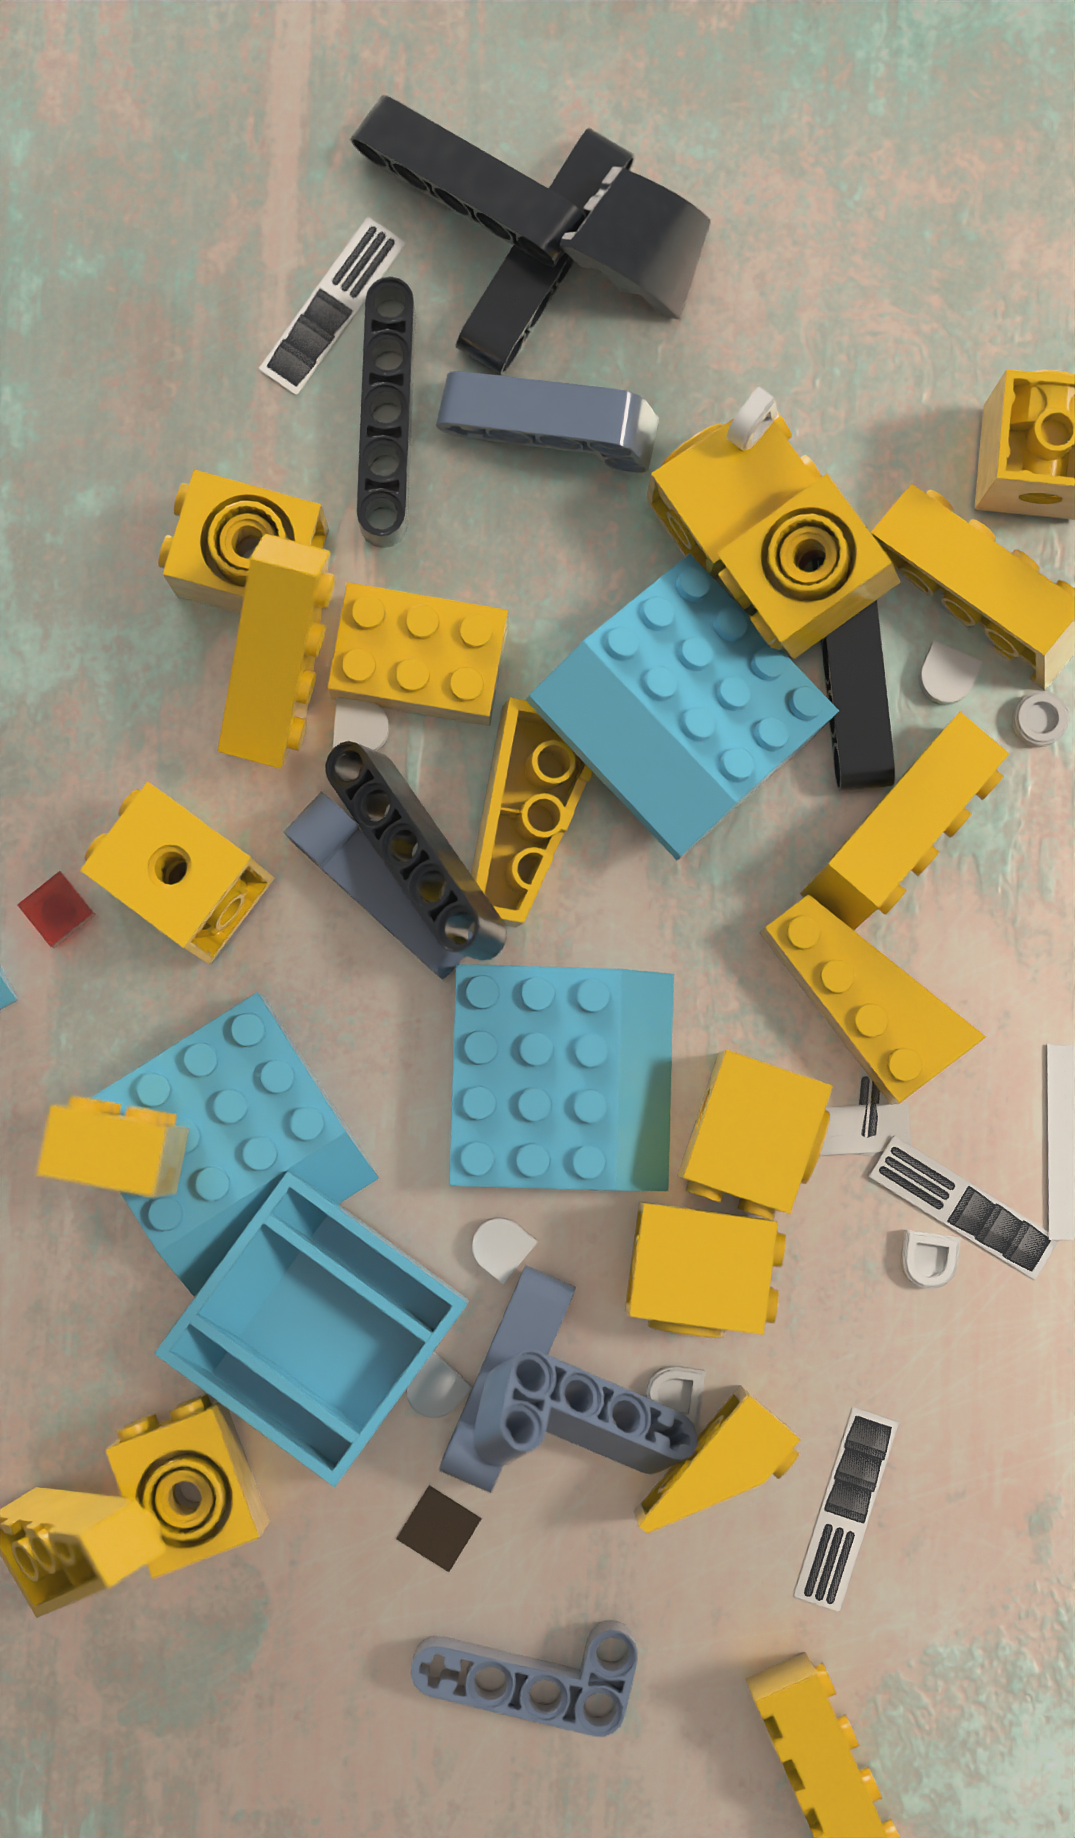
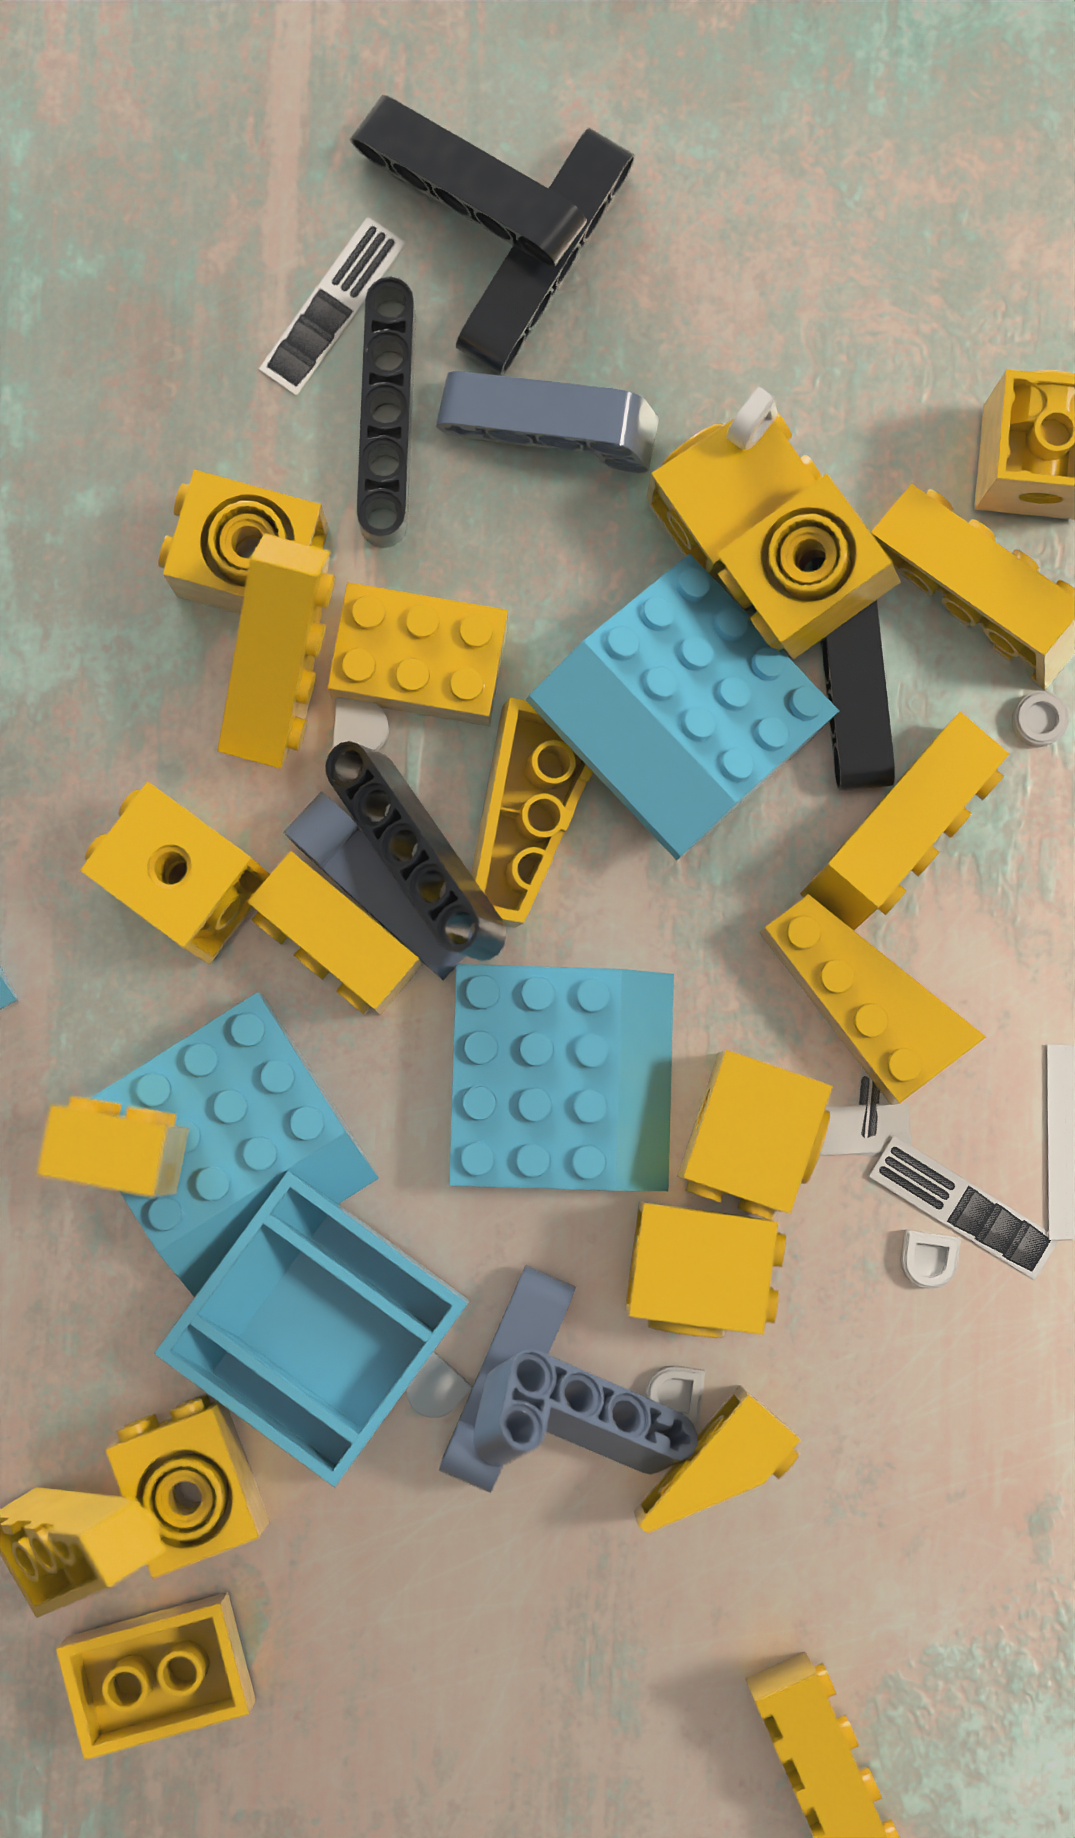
clear red plate [17,871,97,948] -> none
dark brown sticker [396,1485,482,1572] -> none
sand blue beam [411,1620,638,1737] -> none
white tile [472,1218,538,1284] -> none
black slope [559,167,711,319] -> none
sticker [793,1407,899,1612] -> none
white tile [919,641,983,705] -> none
none -> yellow brick [56,1592,256,1760]
none -> yellow brick [247,851,423,1015]

